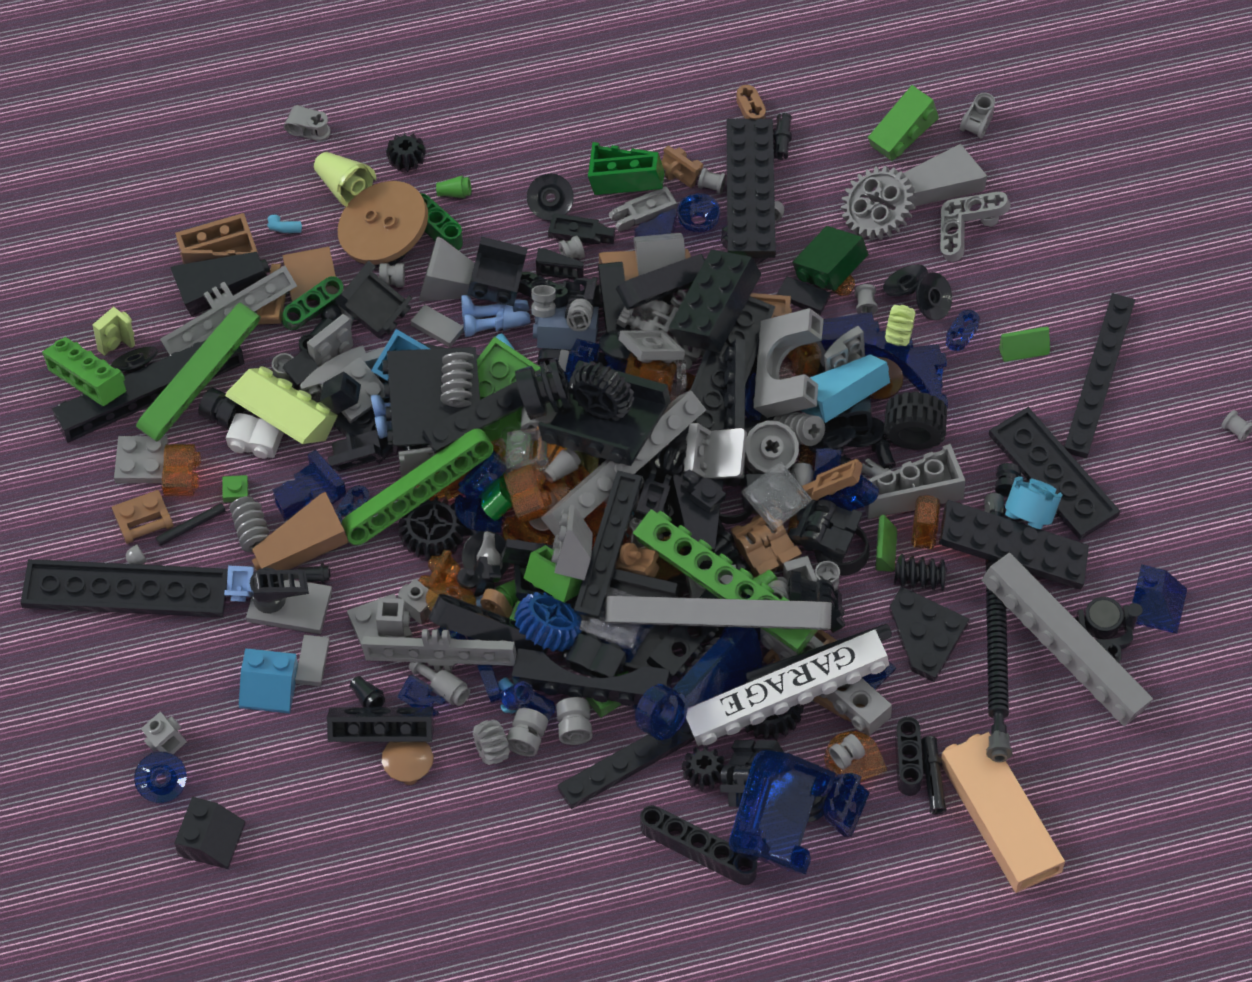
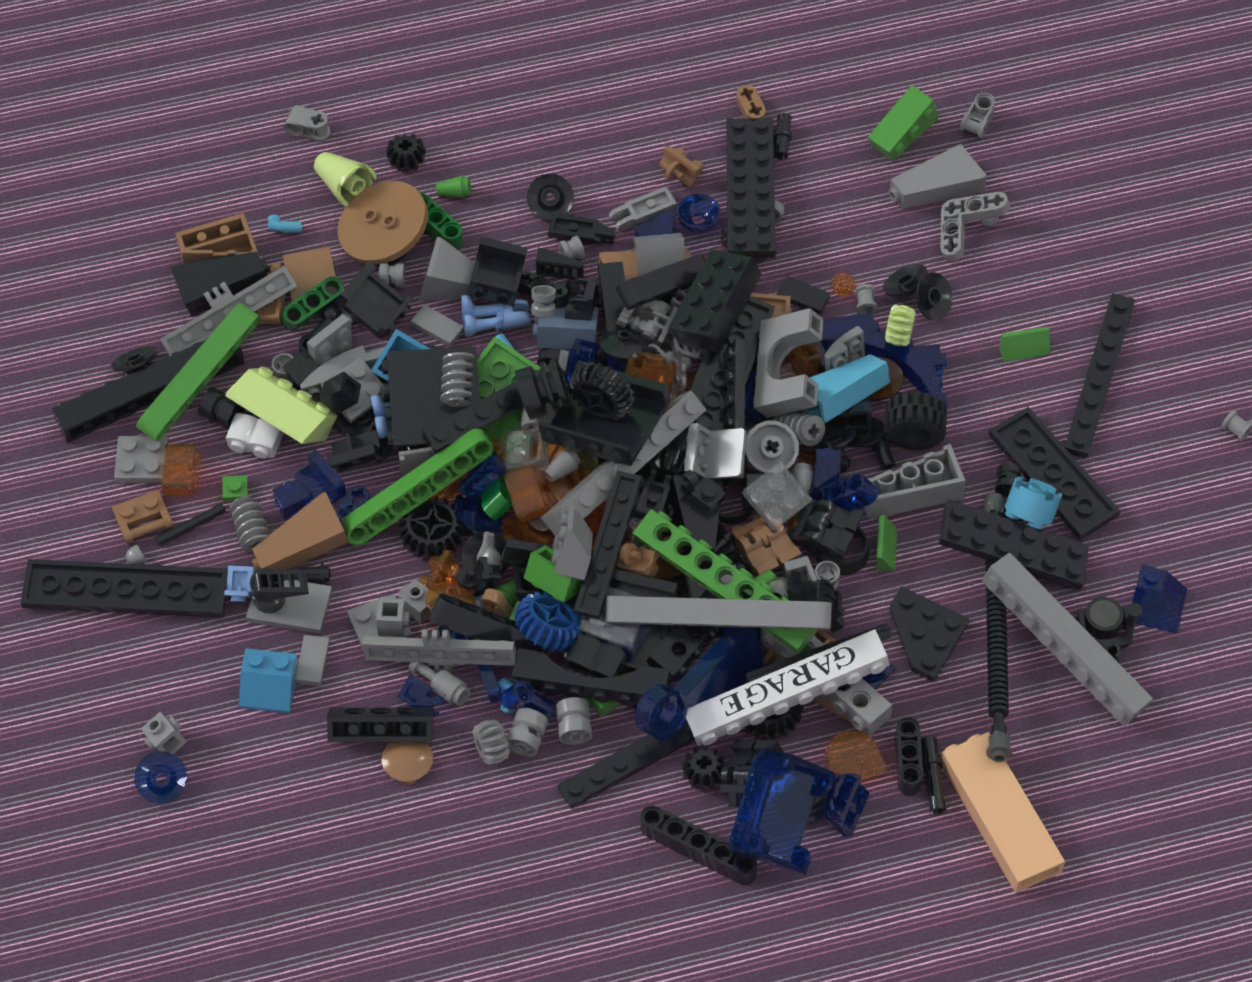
bright green brick [42,337,127,406] -> none
yellowish green bracket [93,307,135,356] -> none
black slope [175,797,245,869] -> none
black cone [350,676,385,707] -> none
light grey wheel [566,299,593,331] -> none
green wedge [588,142,665,195] -> none
light grey plate [619,330,685,363] -> none
light grey bush [698,168,727,194] -> none
dark green brick [792,226,869,291] -> none
medium nougat hinge [799,459,863,503] -> none
light grey wheel [829,734,866,770] -> none
light grey gear [841,166,917,240] -> none
light grey pin [861,459,890,478] -> none
black piece [894,554,947,592] -> none
clear orange brick [911,495,941,549] -> none
clear blue beam [945,310,980,351] -> none

